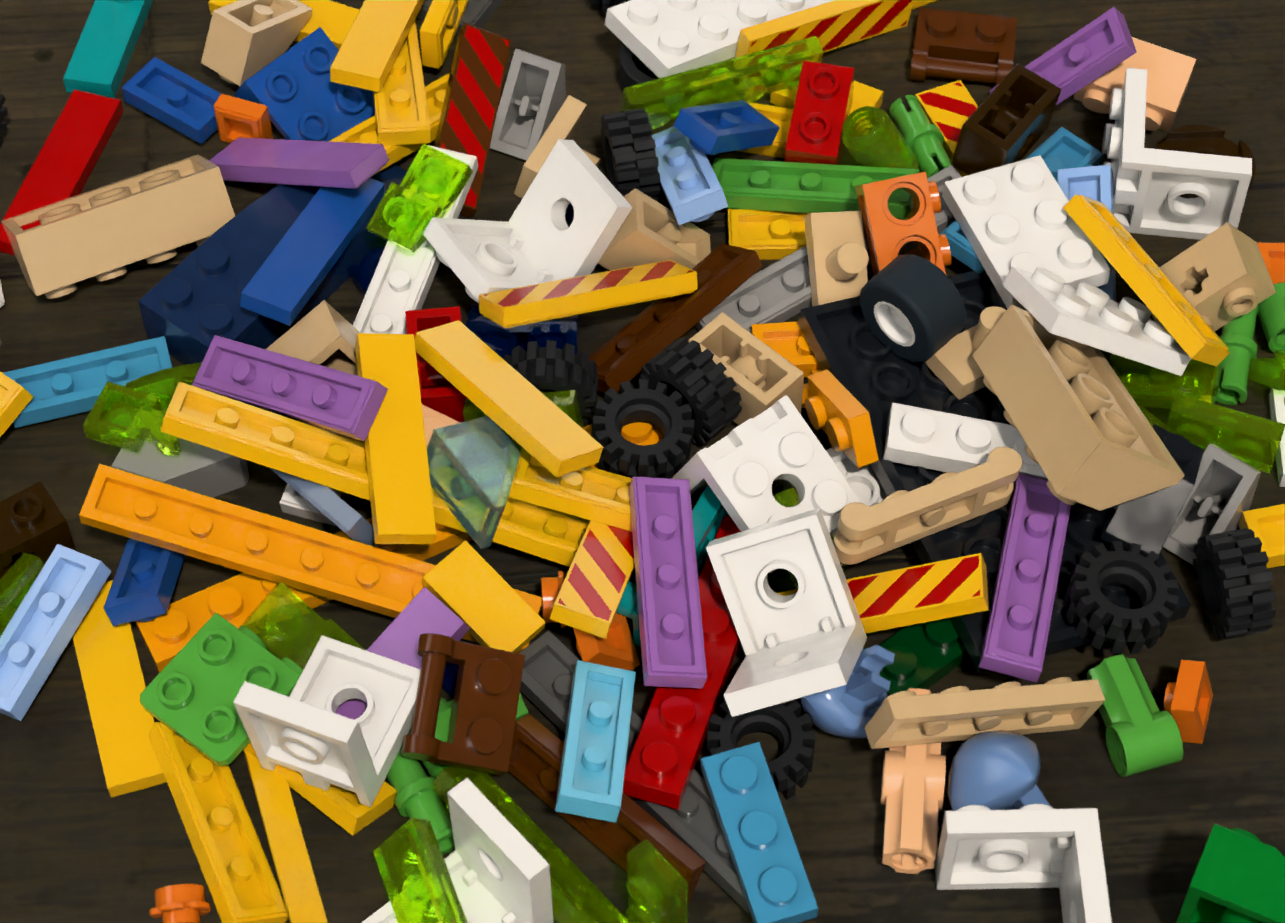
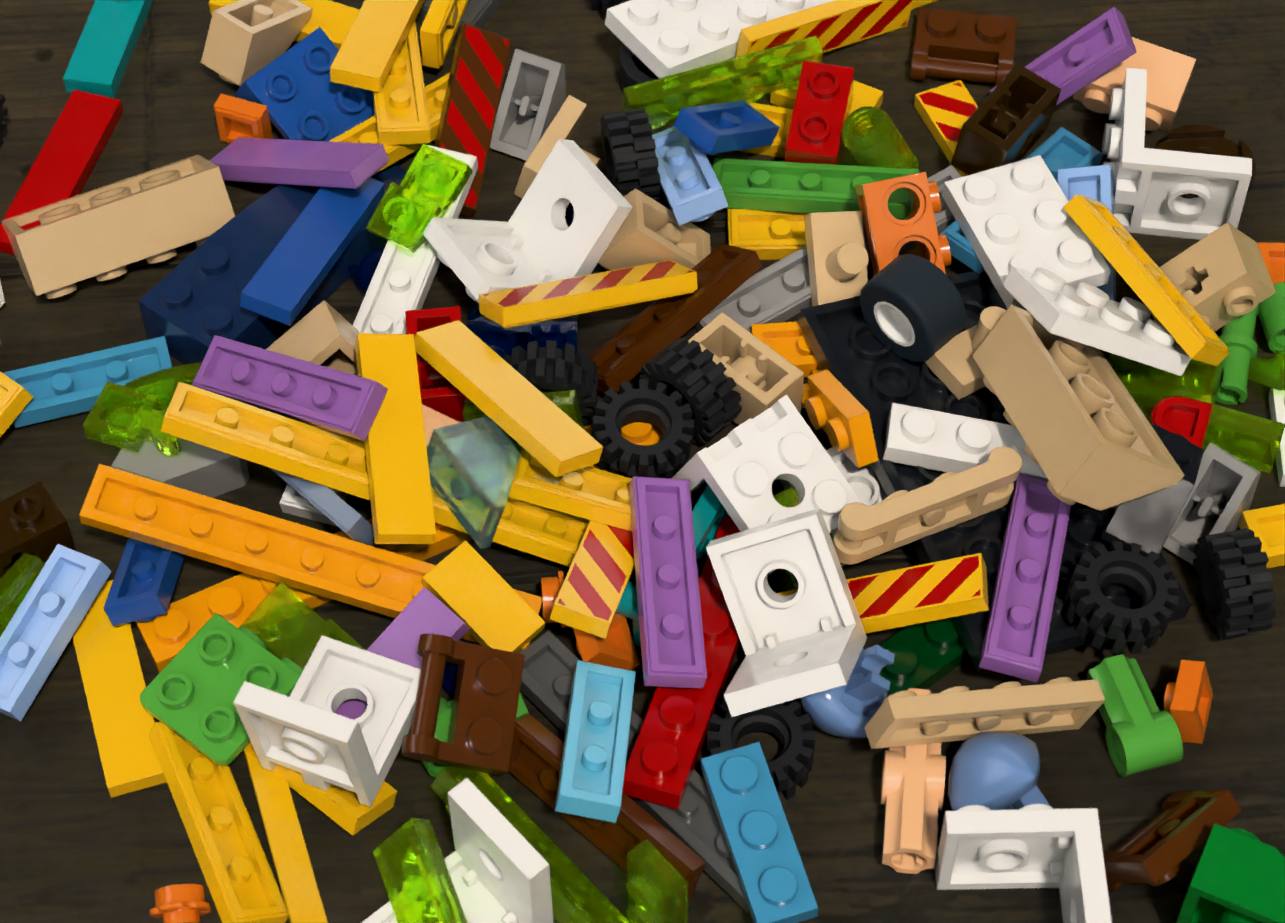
blue plate [121,57,221,144] -> none
bright green pin [386,744,455,857] -> none
bright green pin [889,95,958,178] -> none
none -> reddish brown plate [1103,790,1242,892]
none -> red tile [1149,396,1213,448]

